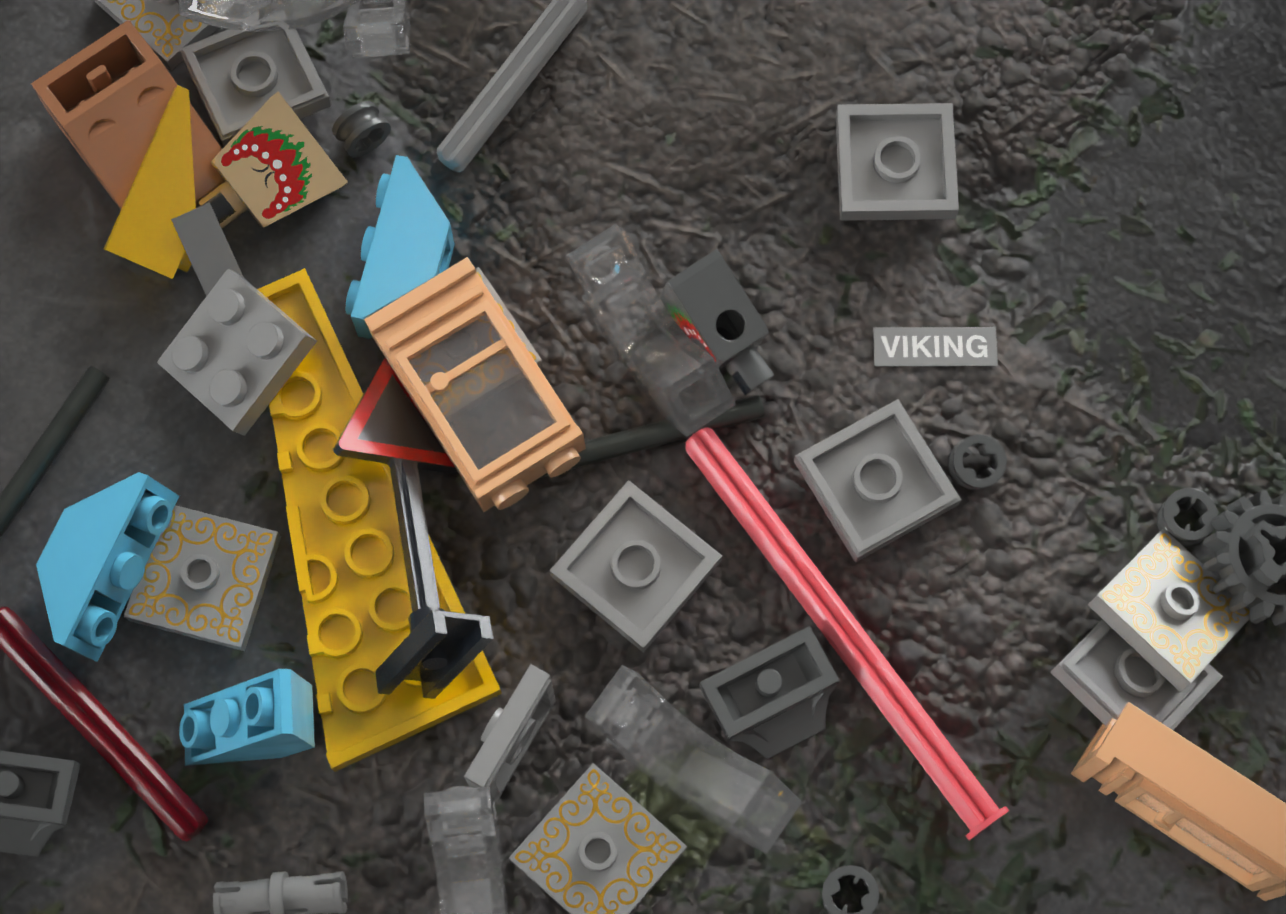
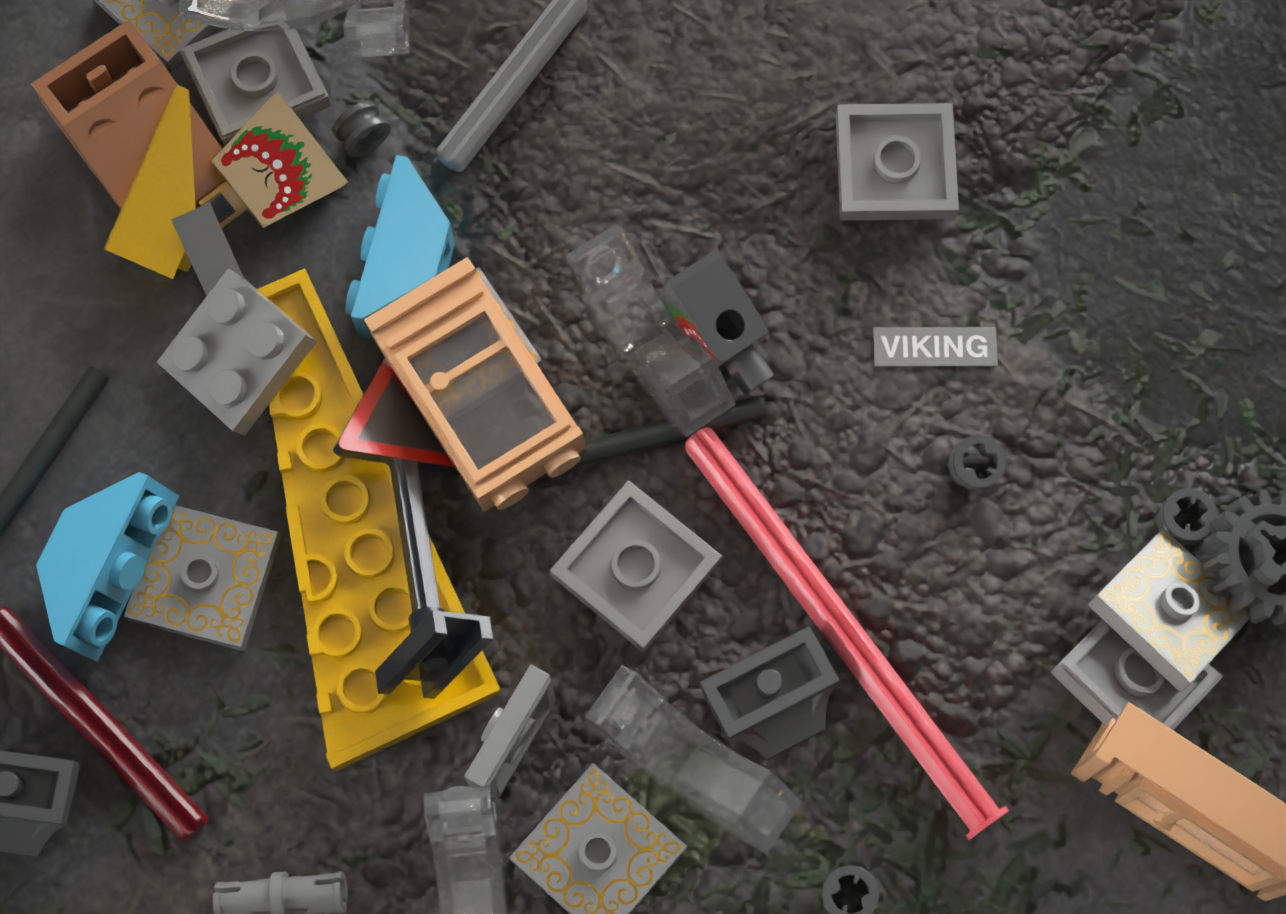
medium azure slope [179,669,315,766] -> none
light grey plate [794,399,961,563] -> none

